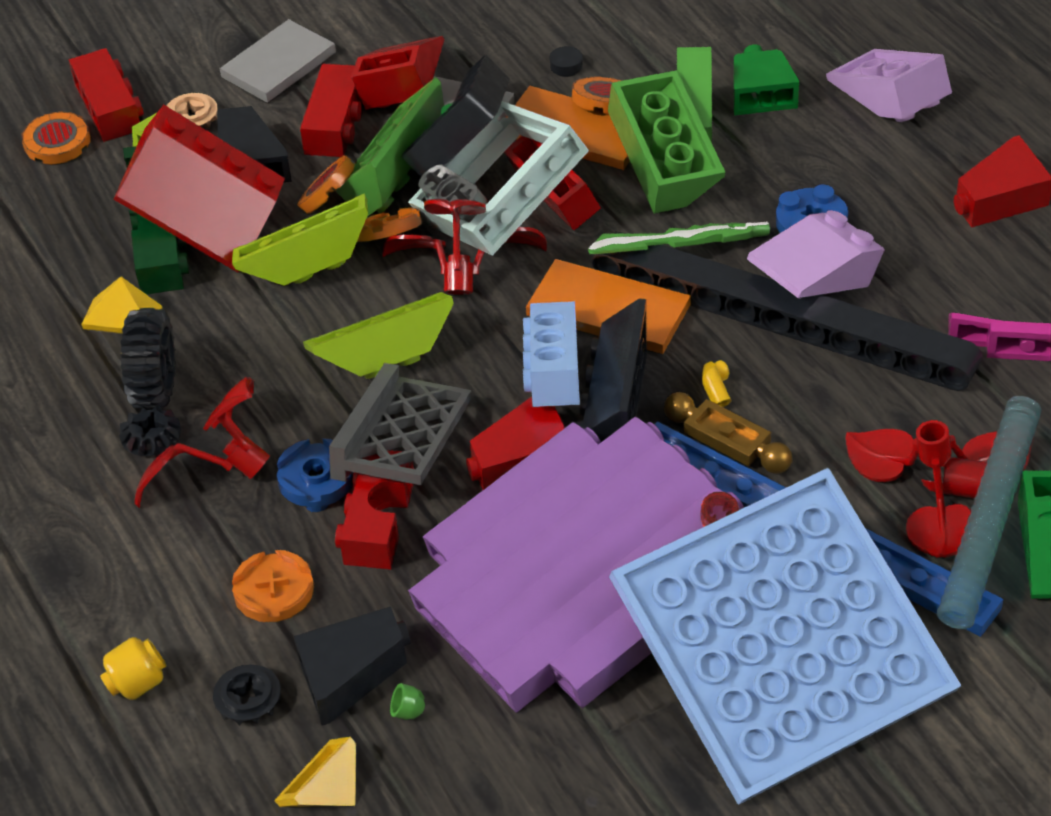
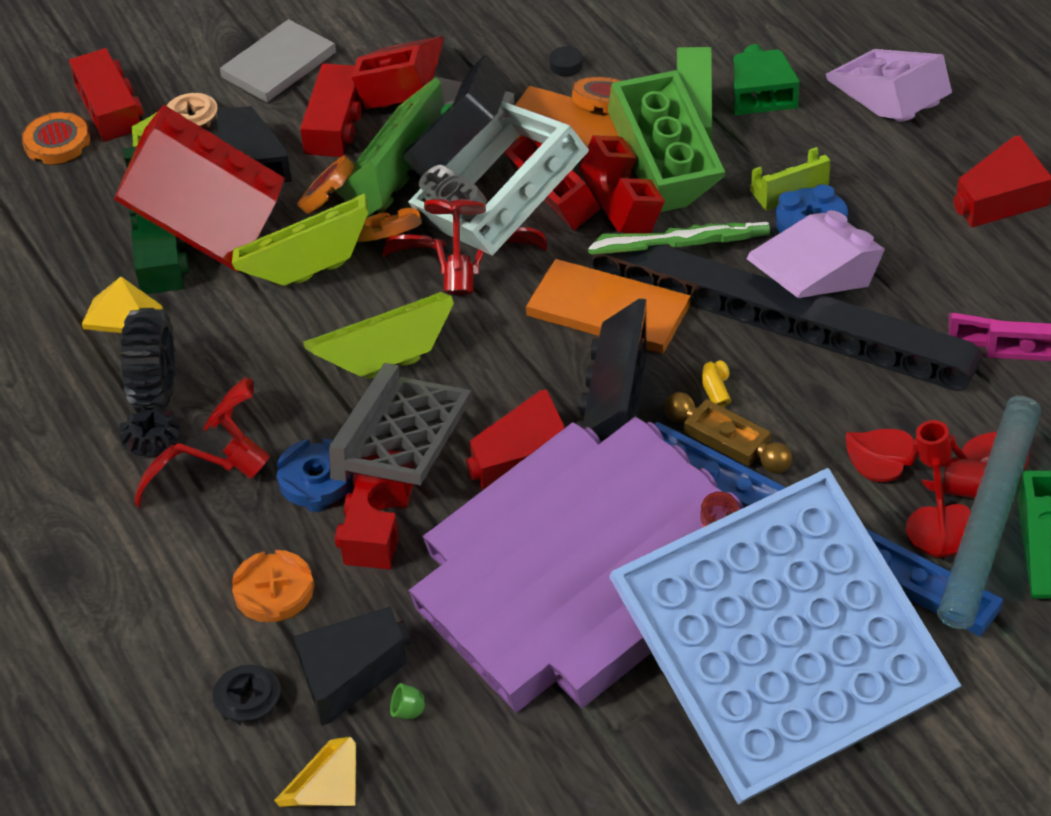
yellow head [100,637,166,700] -> none
light blue brick [523,301,580,407] -> none
none -> red arch [579,135,665,234]
none -> lime hinge [750,147,830,211]

